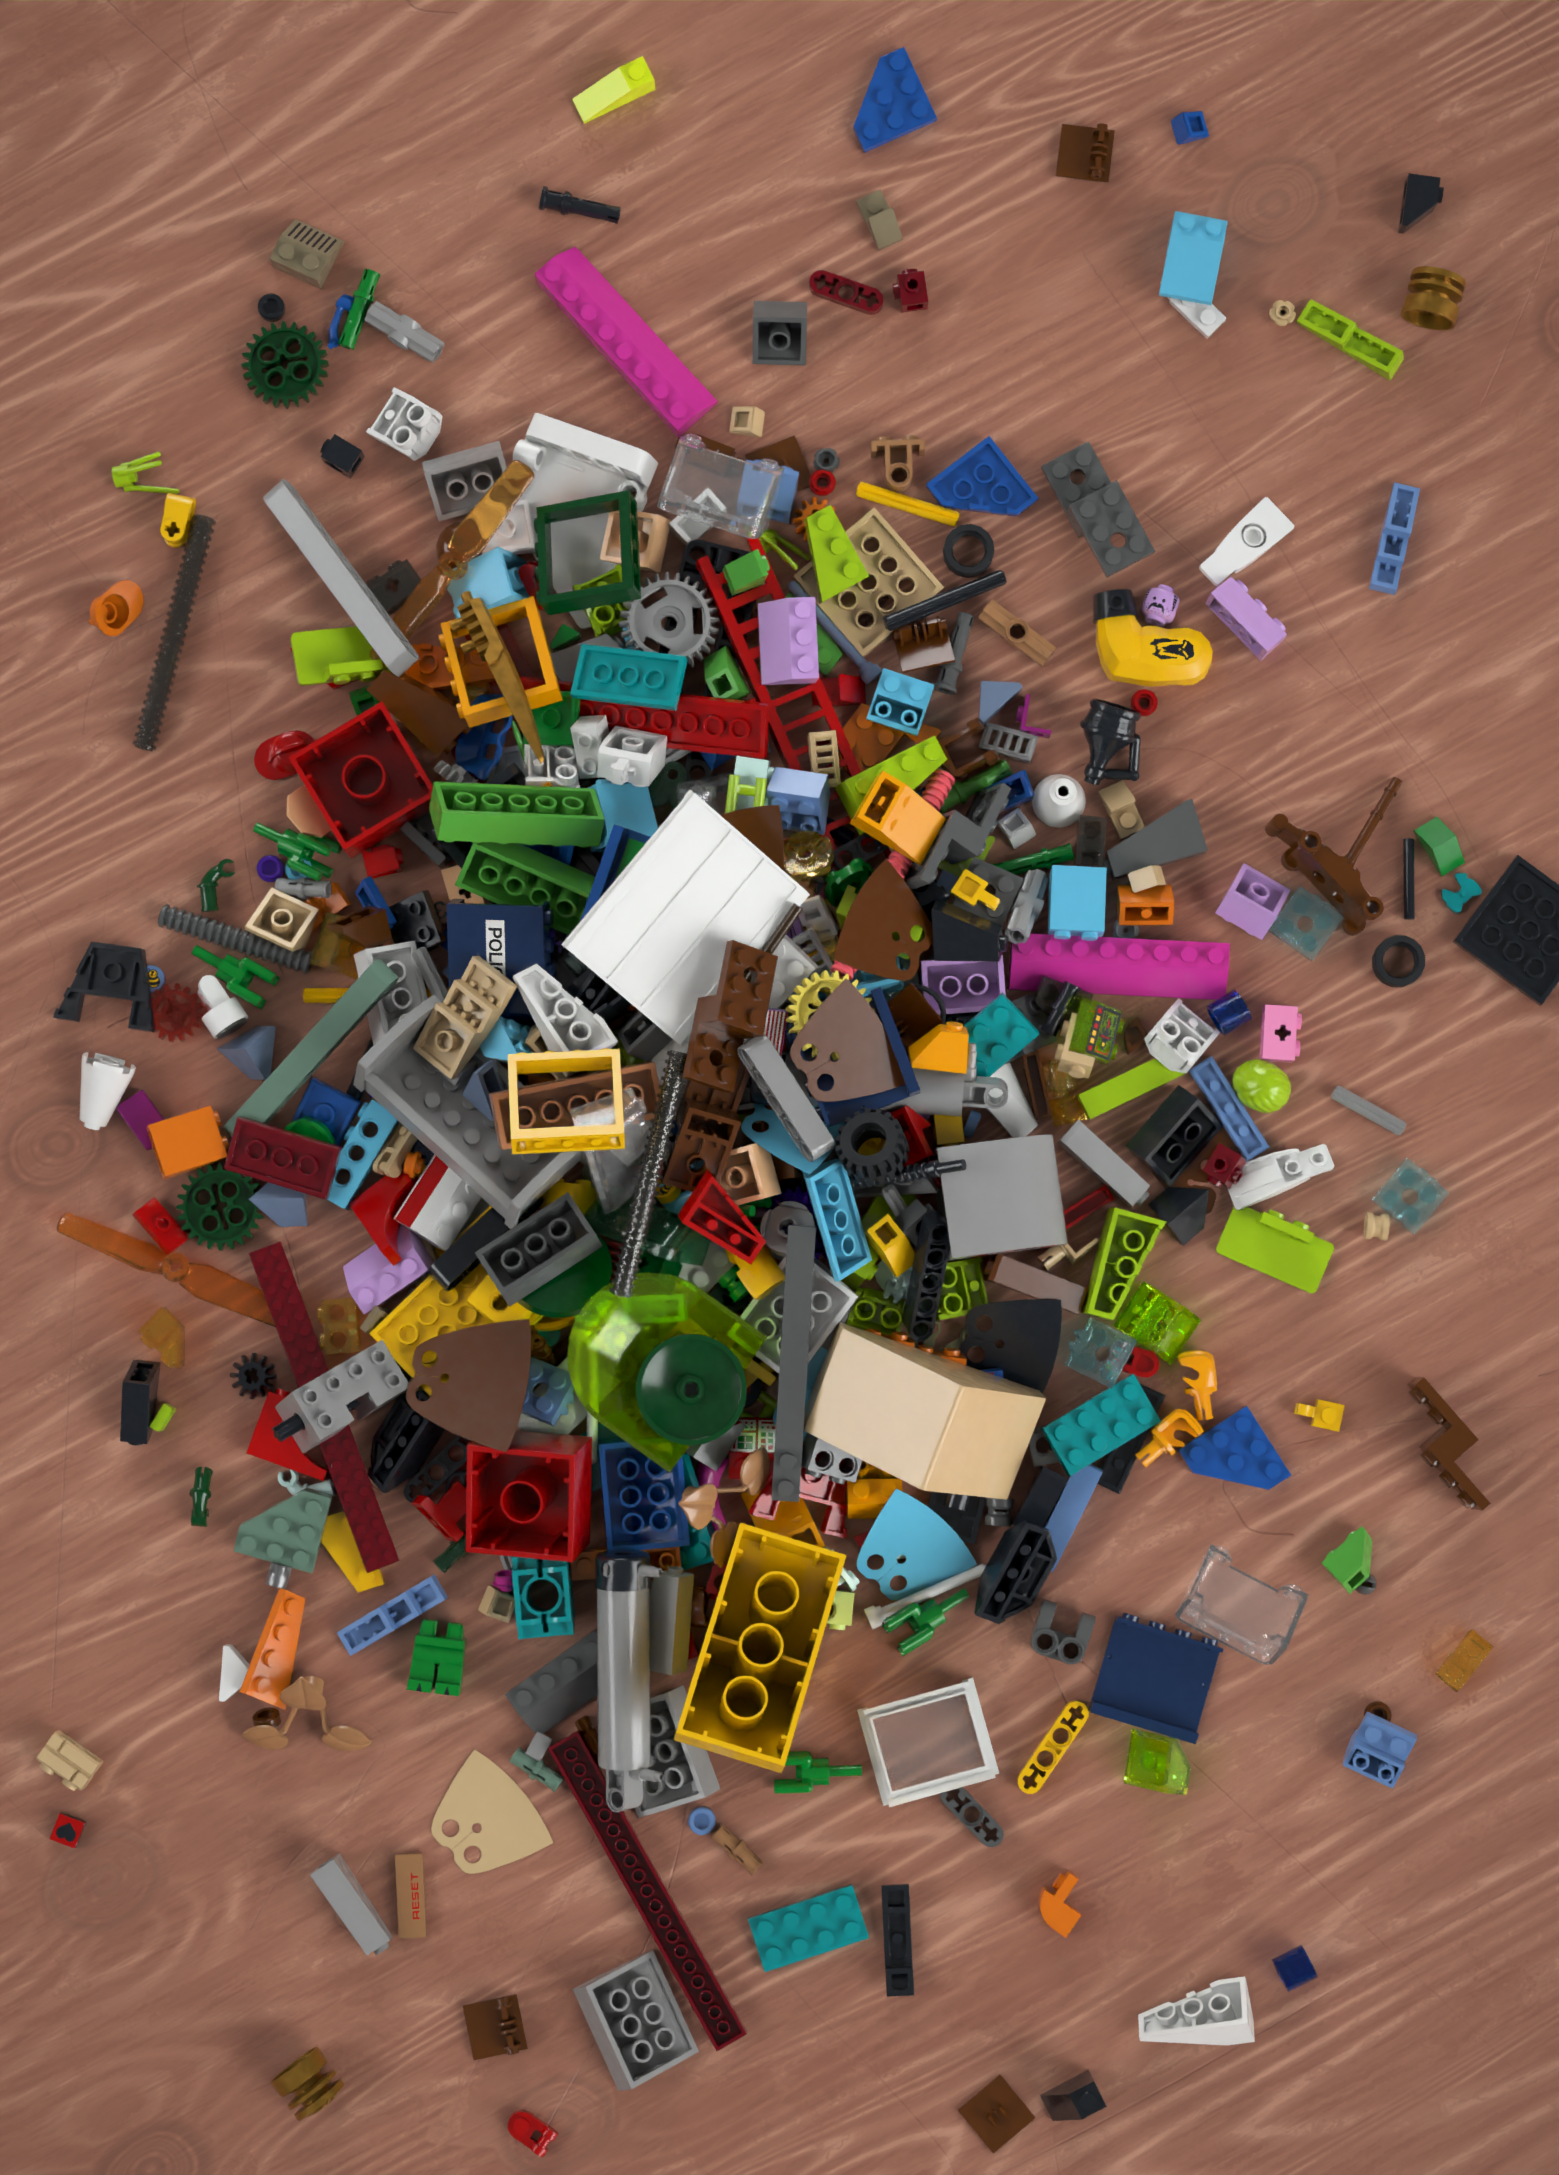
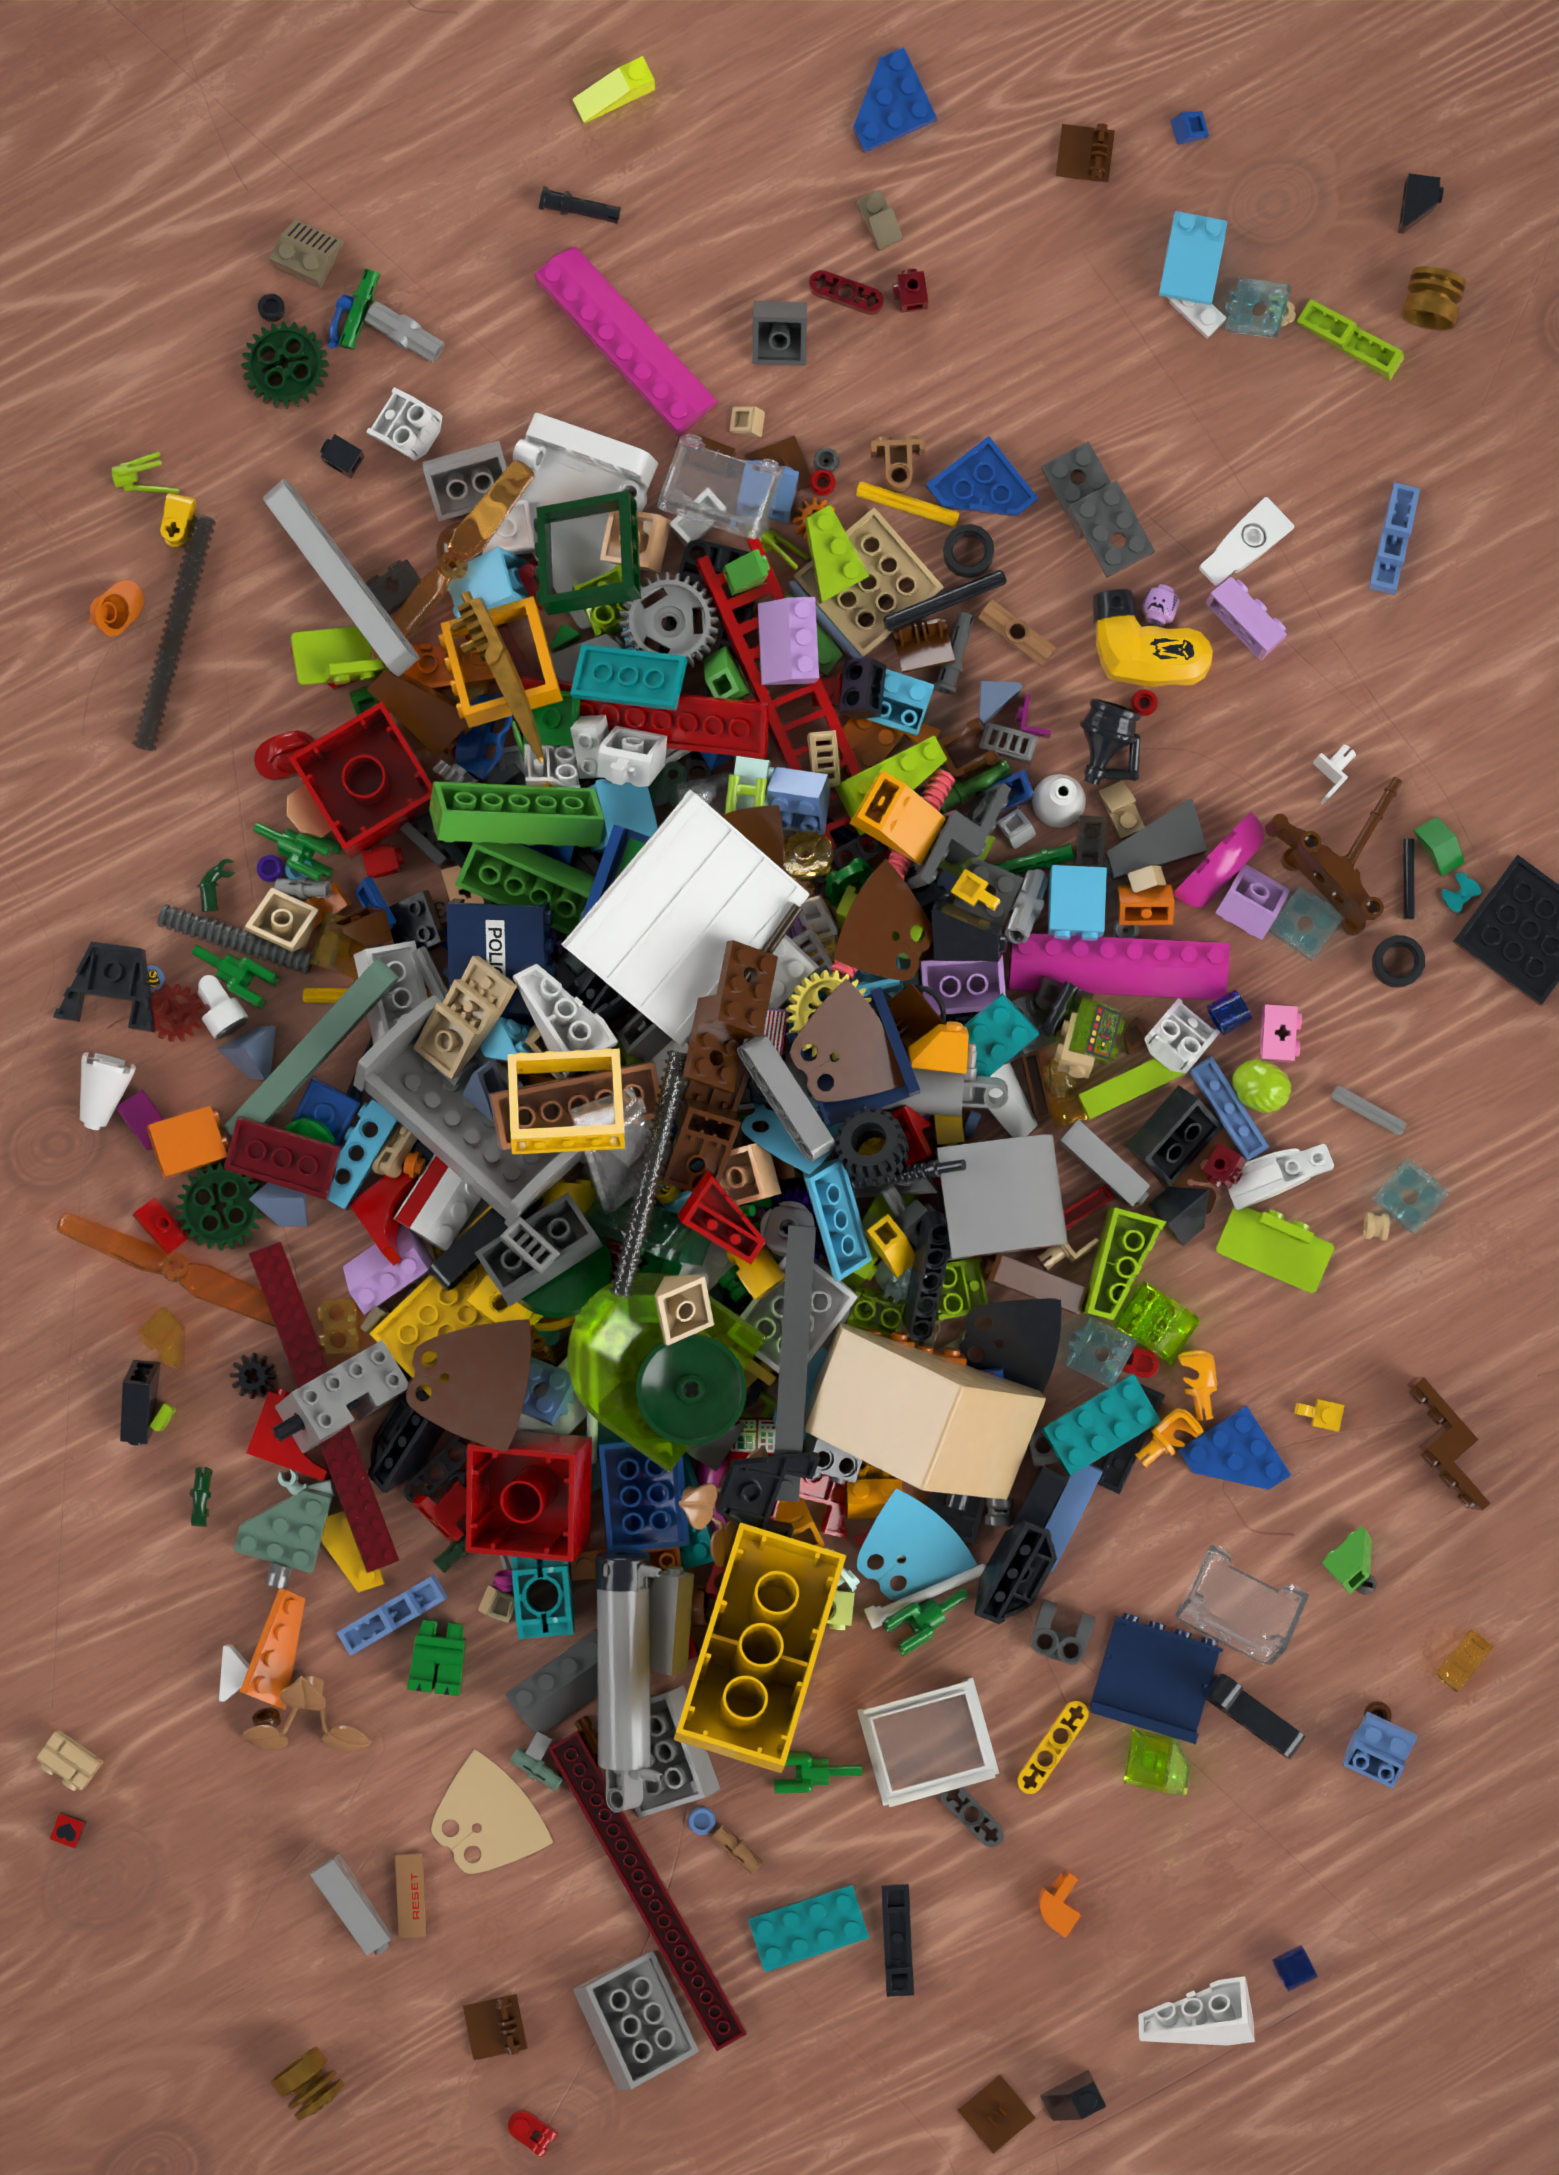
none -> light grey slope [500,1216,560,1274]
none -> tan slope [655,1275,714,1346]
none -> black wing [715,1452,820,1538]
none -> black brick [839,657,887,720]
none -> dark pink brick [1173,812,1264,907]
none -> black beam [1203,1674,1306,1760]
none -> clear light blue piece [1225,278,1291,338]
none -> white bracket [1313,744,1356,805]

